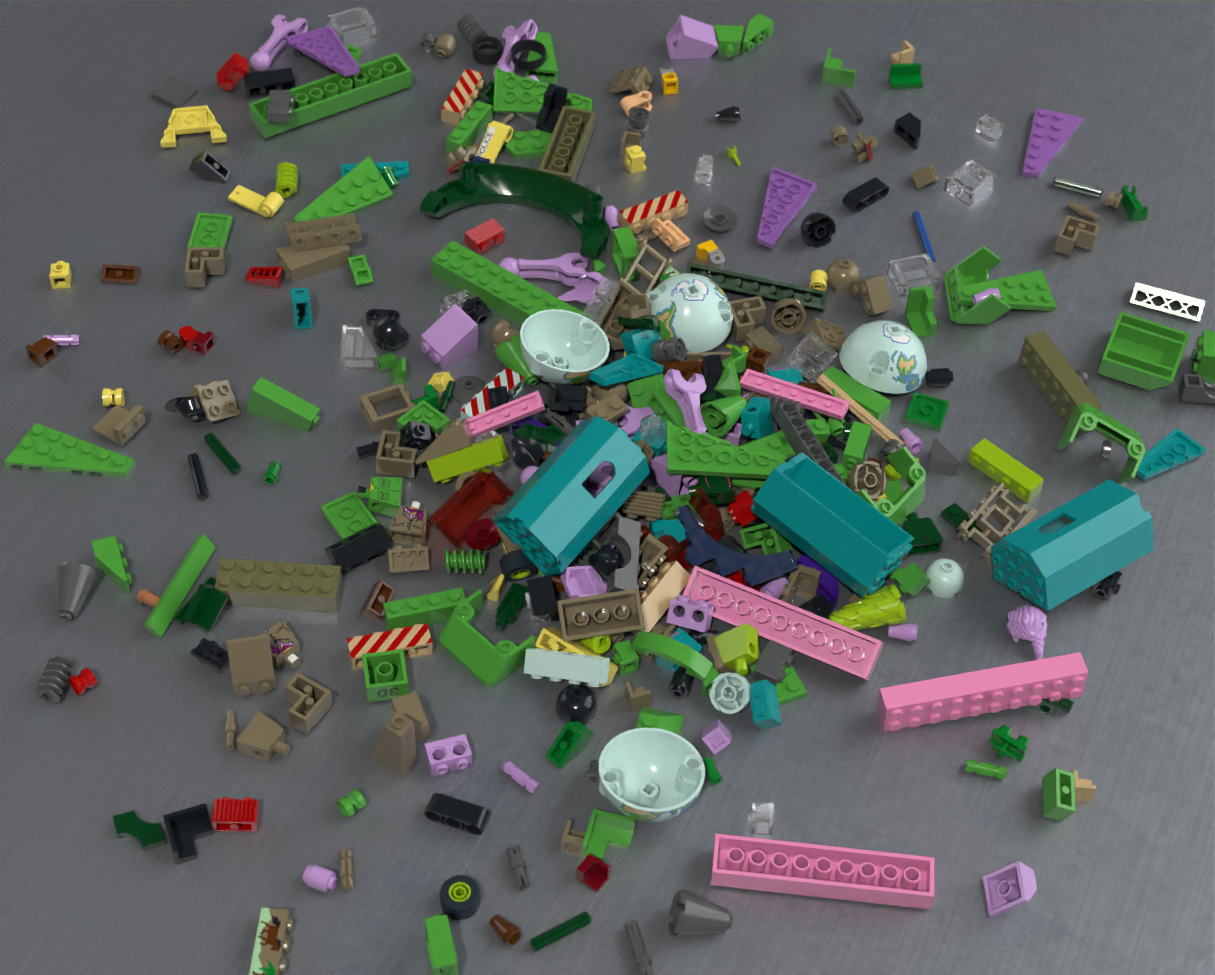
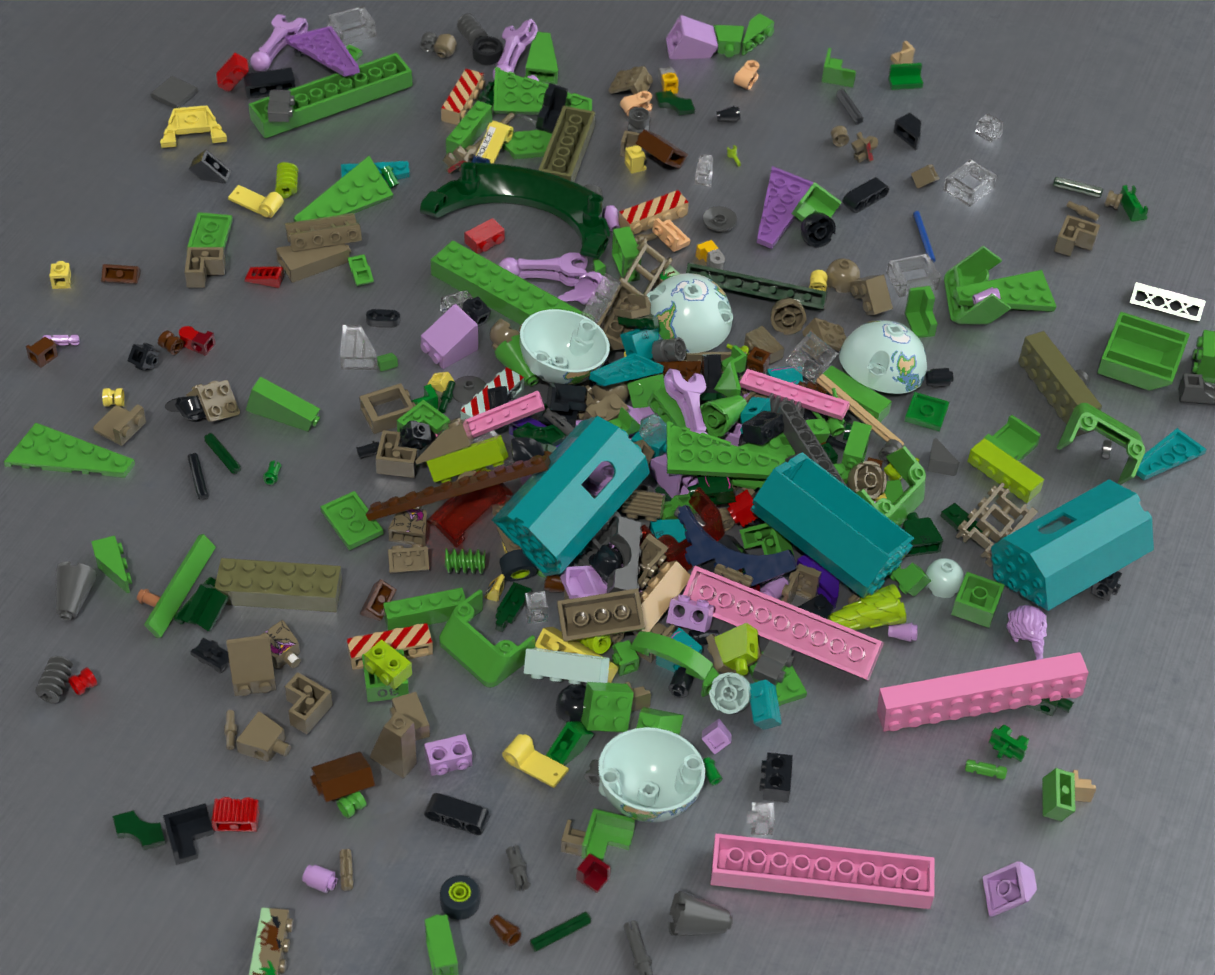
teal torso [290,287,313,330] -> none
black brick [325,523,391,573] -> none
bright green torso [357,477,403,518] -> none
black cylinder [373,314,409,350] -> none
bright green slope [392,358,407,384] -> none
dark red dish [465,518,500,550] -> none
lavender axle [503,761,539,793] -> none
black tyre [511,39,546,70] -> none
black panel [527,575,559,621] -> none
dark tan brick [729,296,766,342] -> none
lavender cone [899,428,923,454] -> none
medium lavender wing [1022,108,1084,179] -> none
none -> black brick [127,343,160,371]
none -> reddish brown brick [310,751,375,802]
none -> lime brick [364,640,412,690]
none -> reddish brown plate [366,455,551,521]
none -> light yellow door [502,734,569,788]
none -> bright green brick [581,682,634,732]
none -> bright green slope [608,407,643,435]
none -> reddish brown brick [635,129,689,169]
none -> dark green tile [655,90,695,116]
none -> dark tan axle [714,564,753,587]
none -> light nougat piece [734,60,759,90]
none -> black brick [742,411,784,445]
none -> black brick [759,752,793,803]
none -> bright green panel [791,182,842,221]
none -> bright green brick [951,572,1005,628]
none -> bright green panel [984,415,1041,462]

